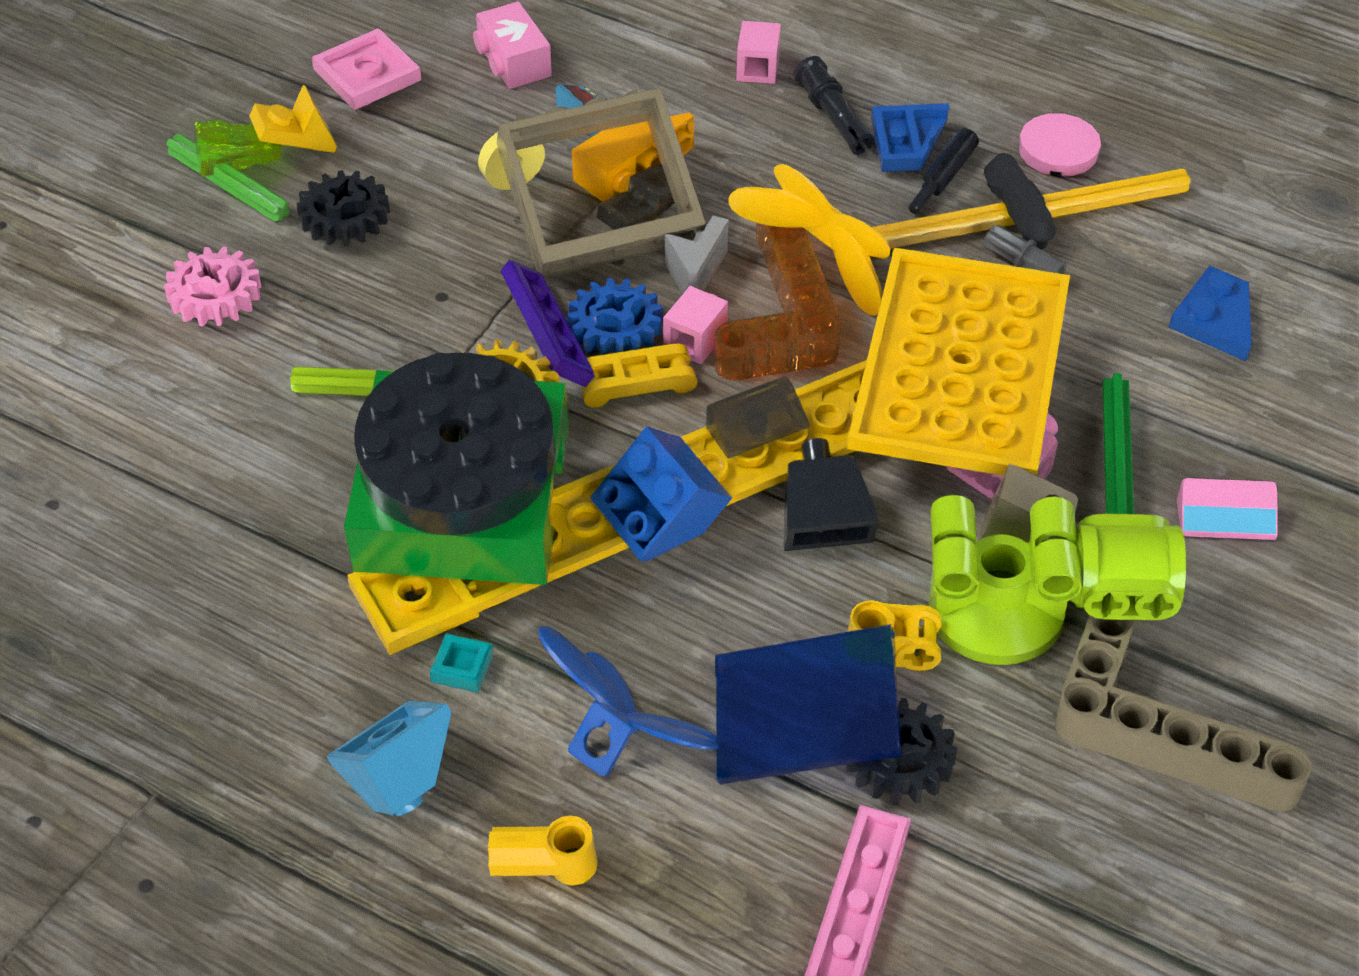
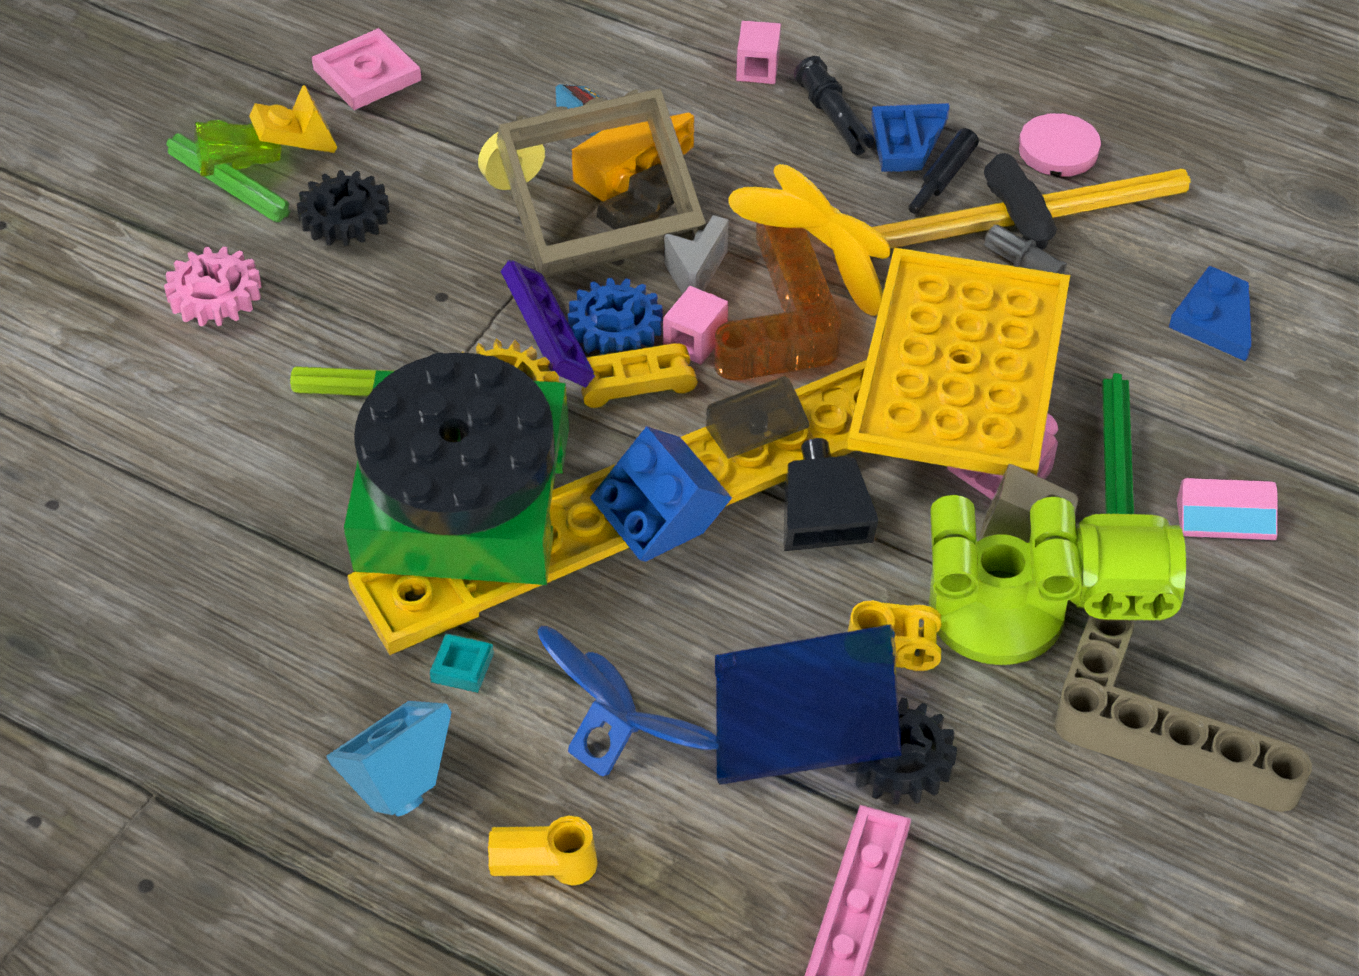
bright pink brick [473,1,552,89] -> none

